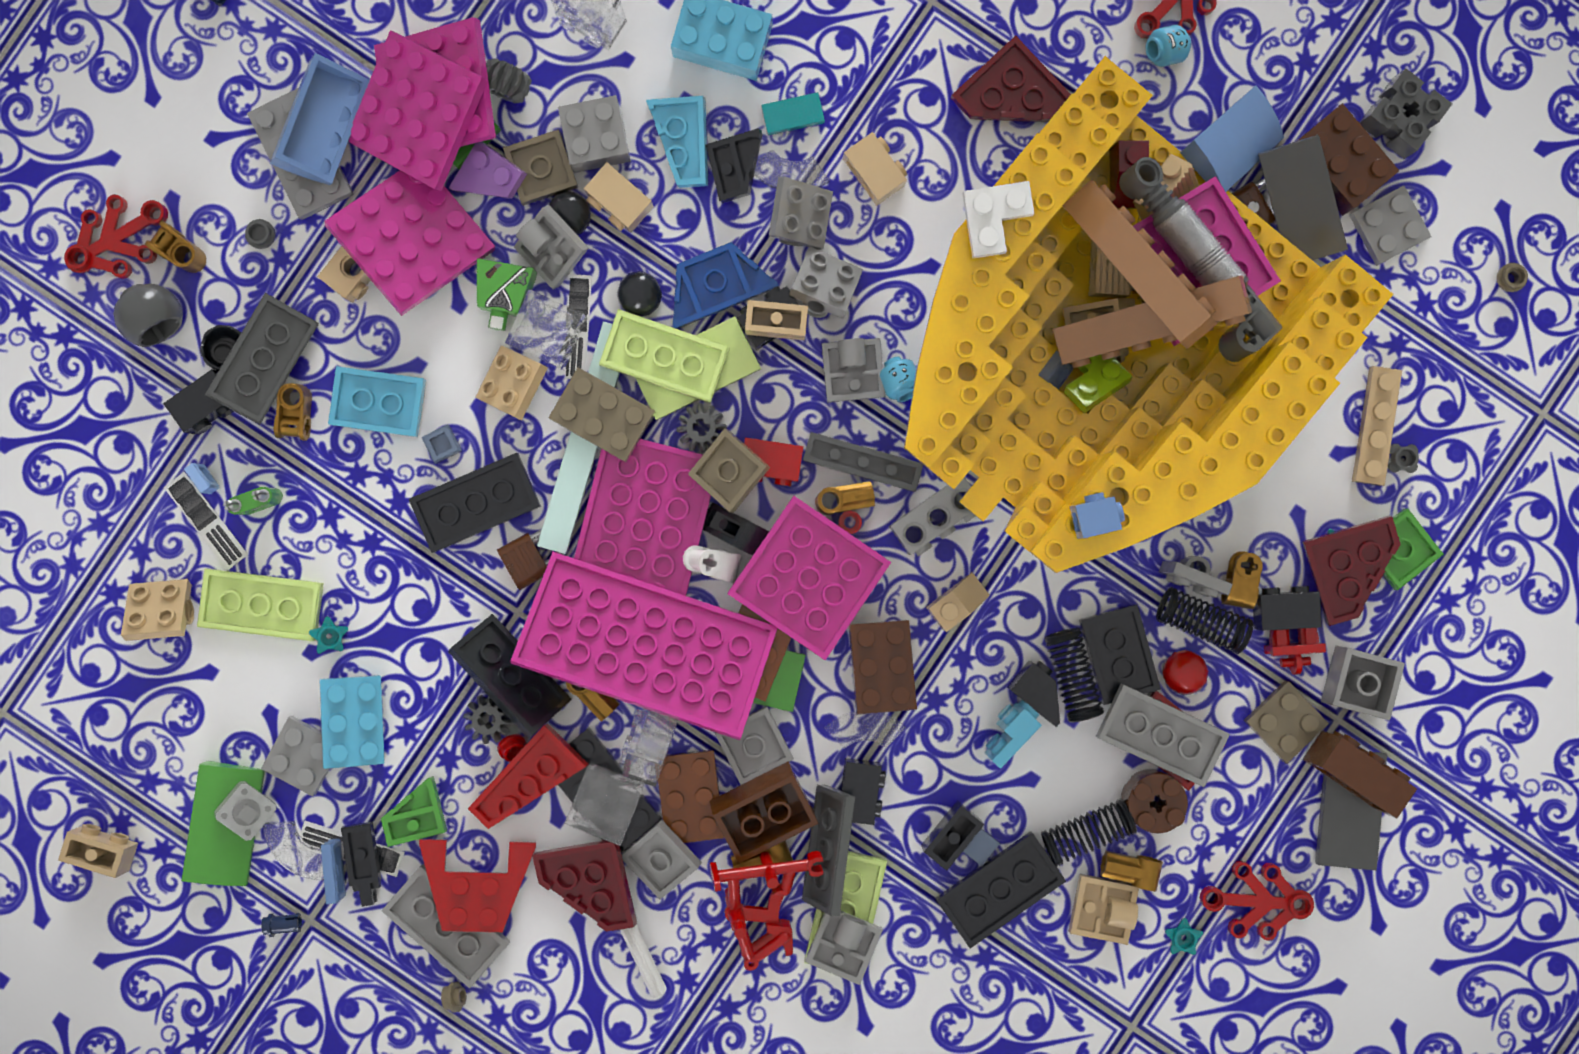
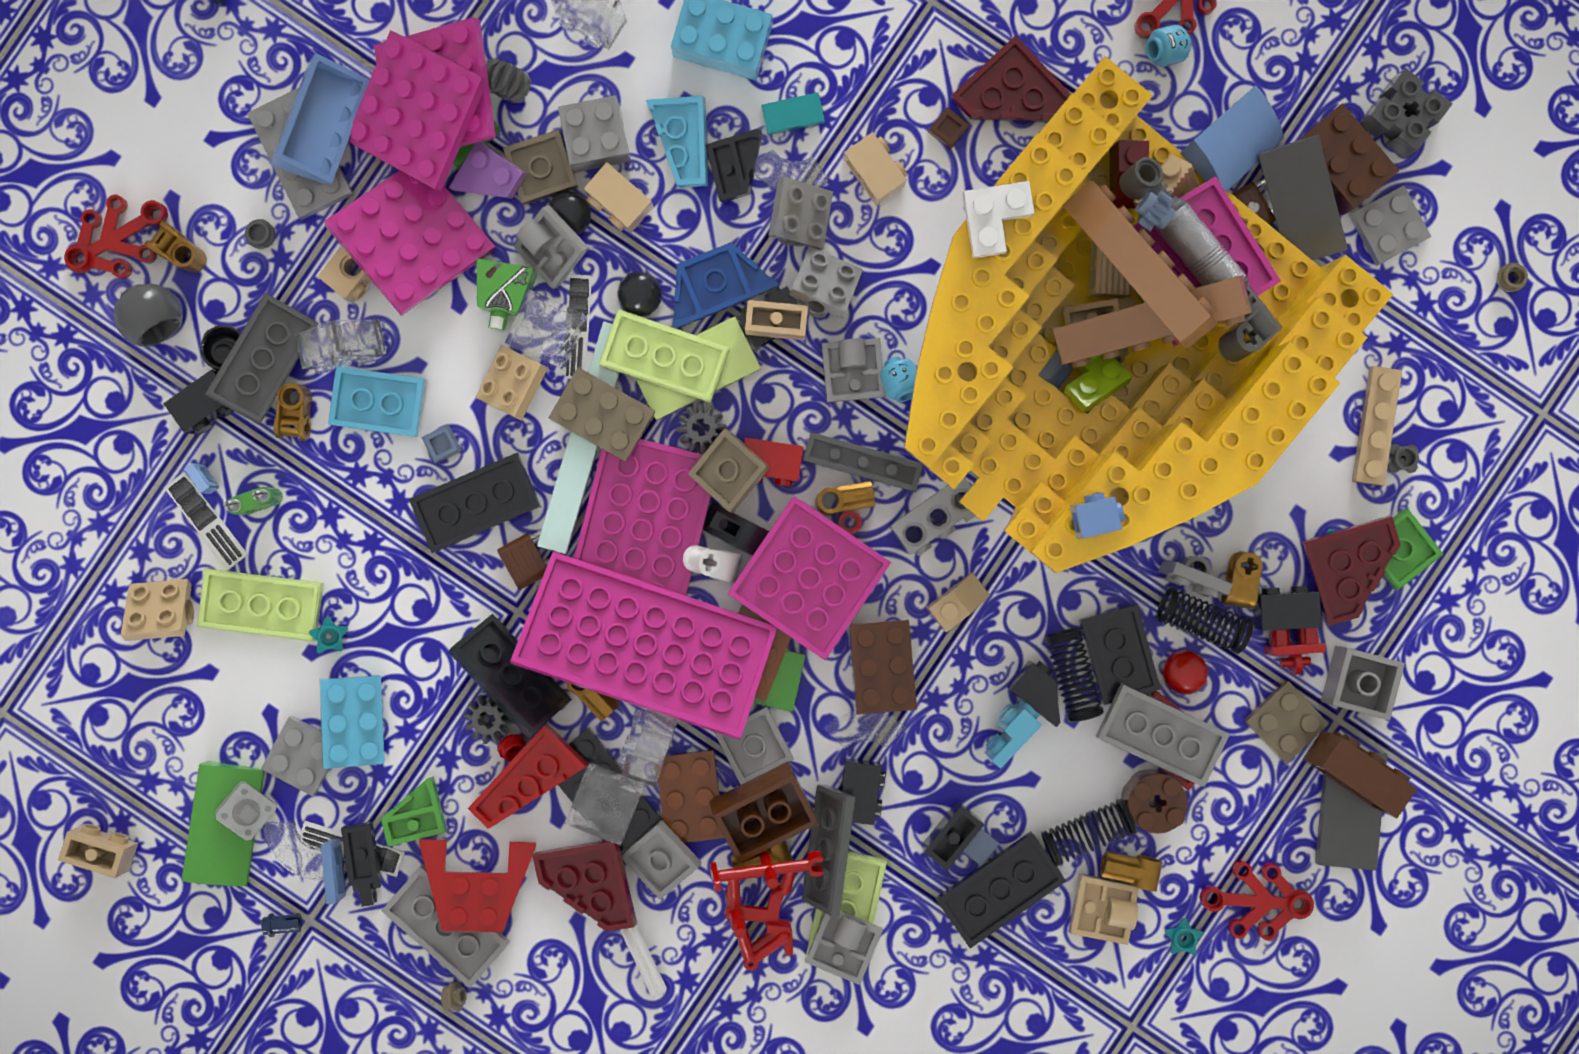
none -> clear brick [295,320,386,373]
none -> reddish brown tile [928,107,970,150]
none -> sand blue gear [1135,190,1176,232]

